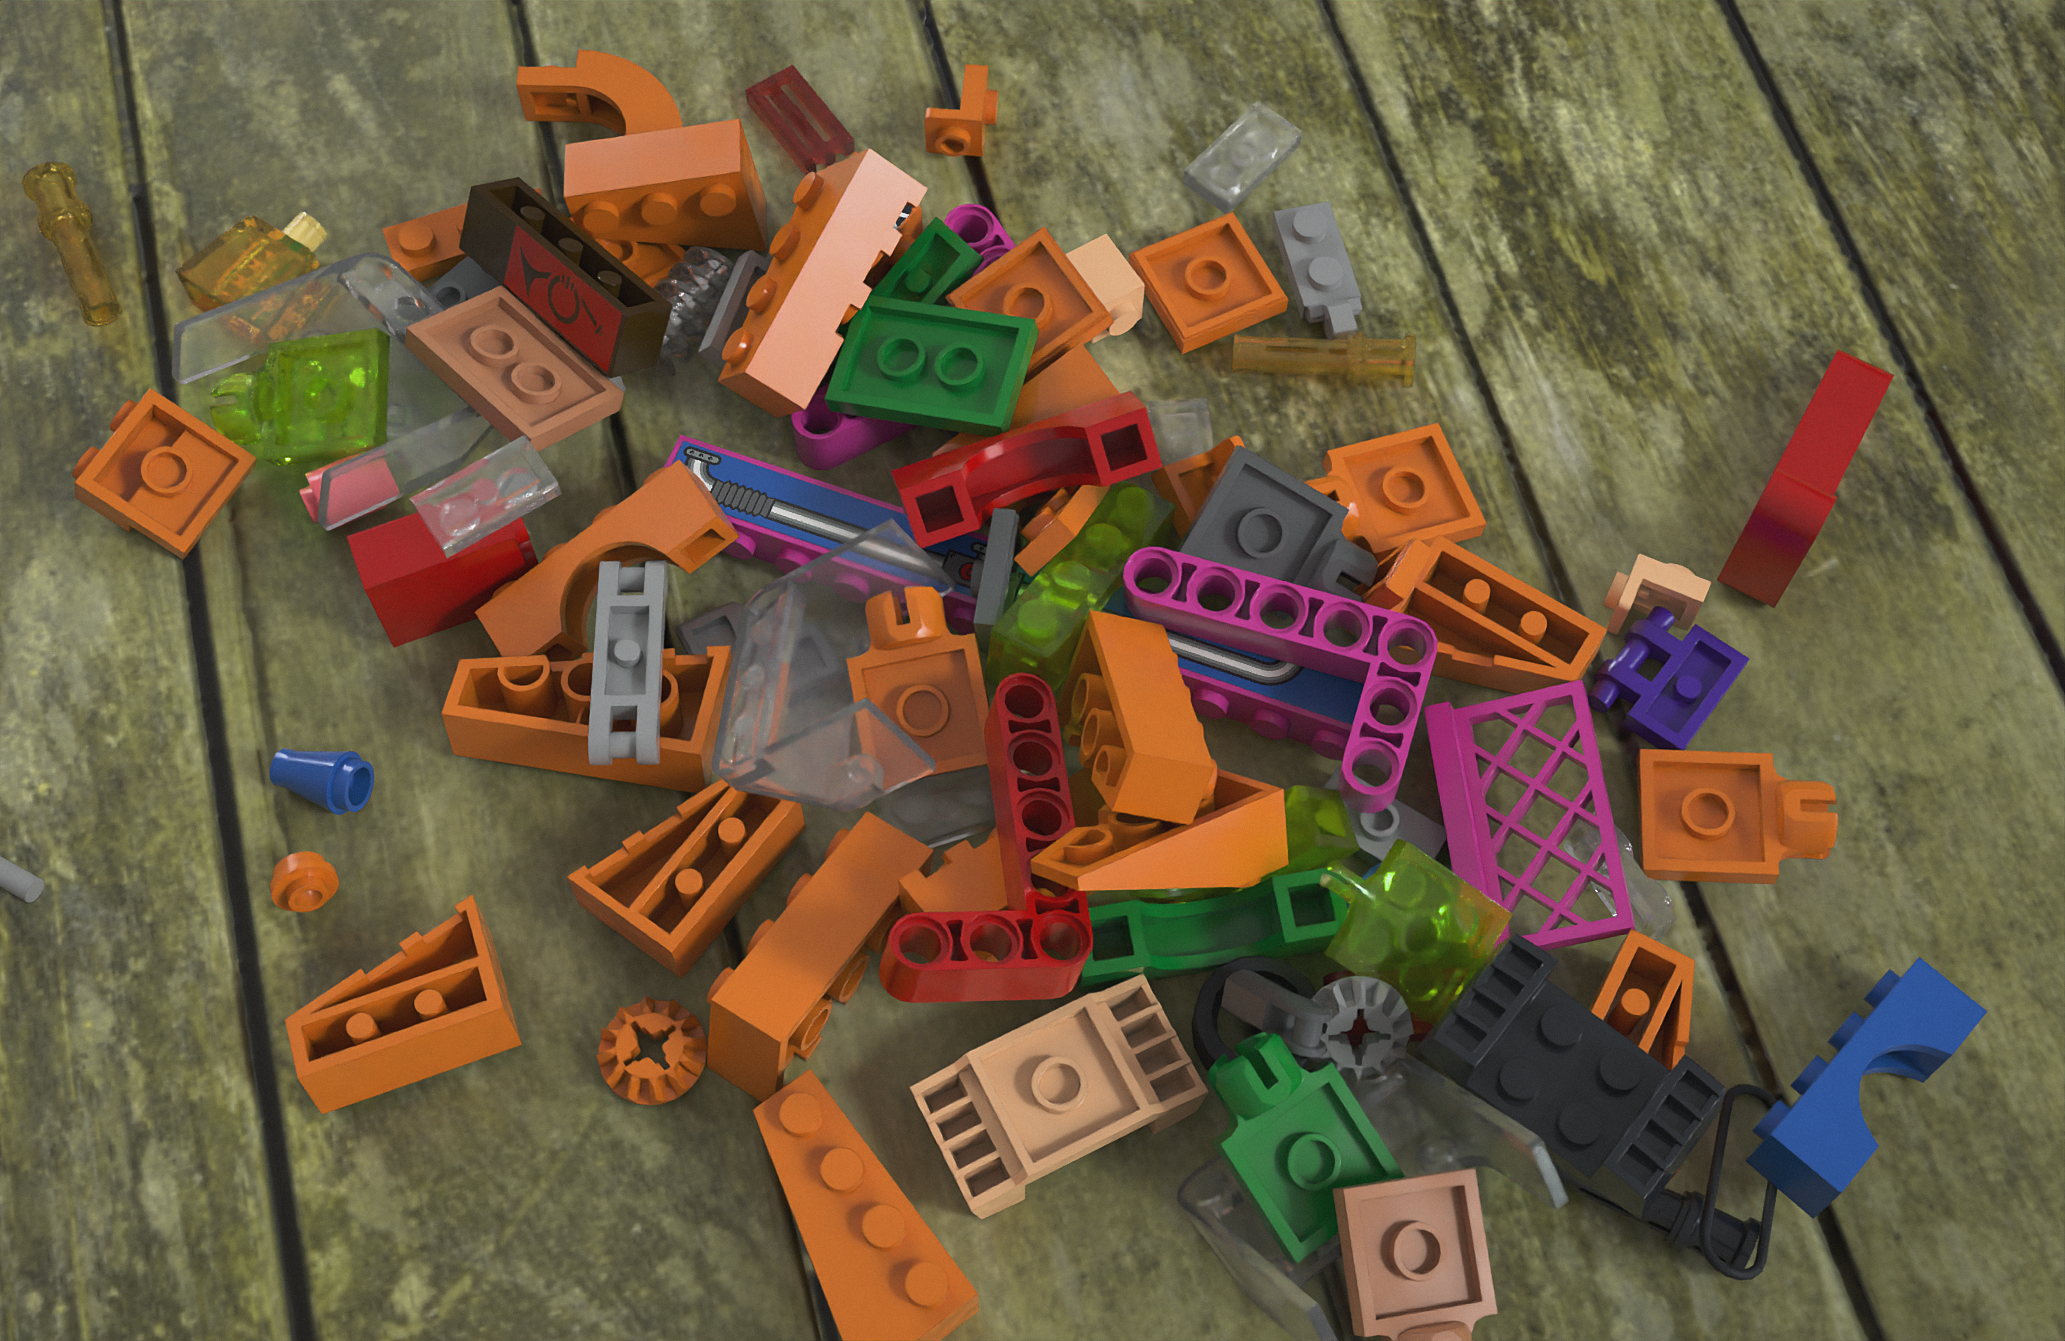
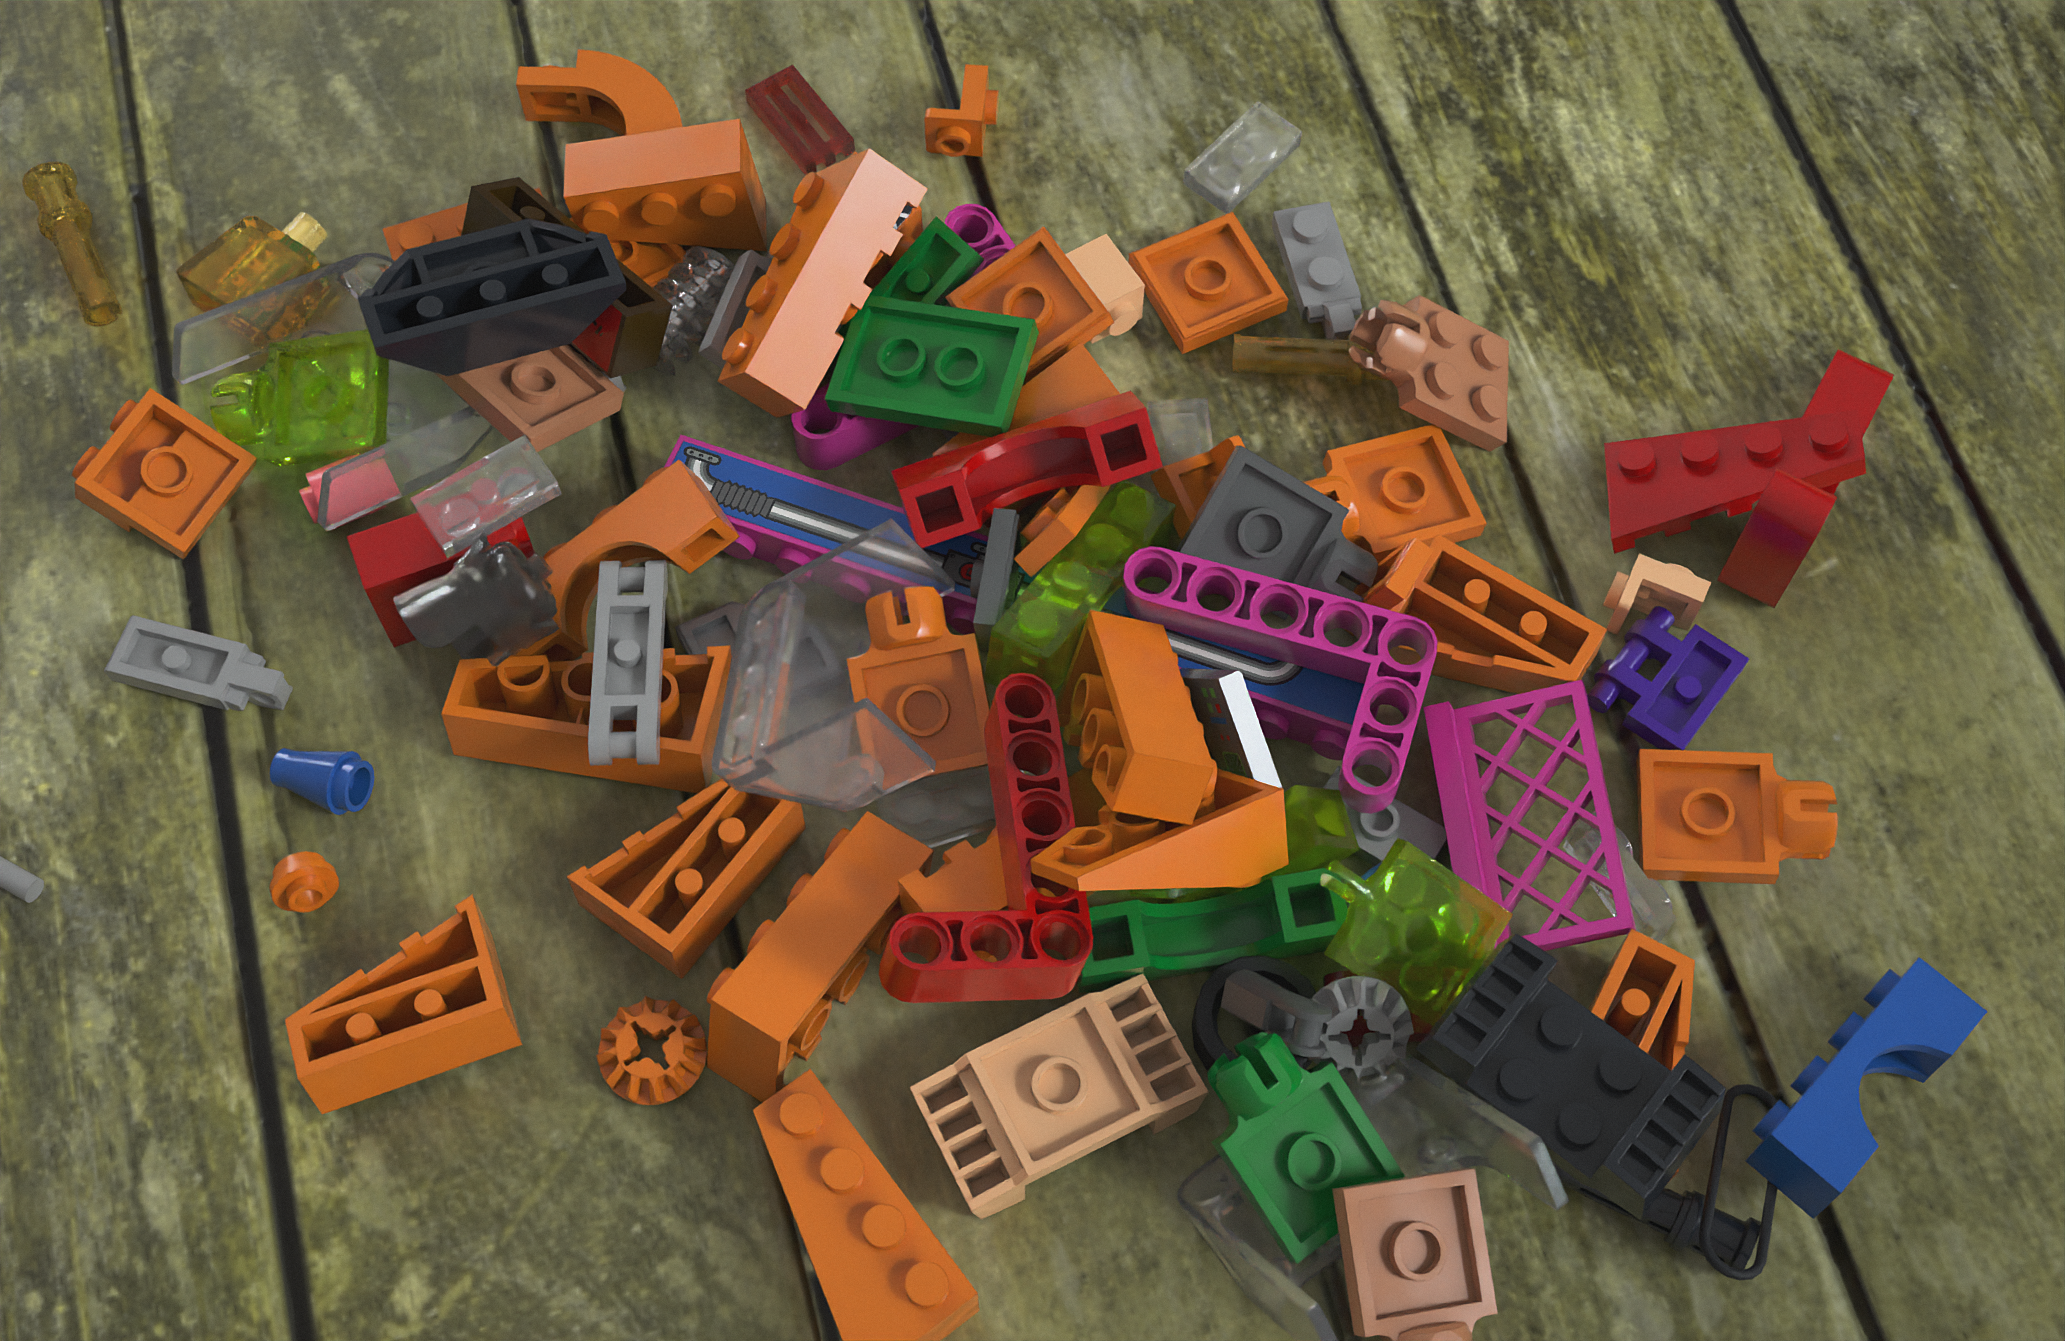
none -> light grey hinge [104,615,293,711]
none -> black wedge [358,219,626,376]
none -> clear smoke hat [394,532,559,667]
none -> dark grey tile [1179,668,1282,788]
none -> nougat plate [1349,295,1509,452]
none -> red wing [1604,410,1866,554]

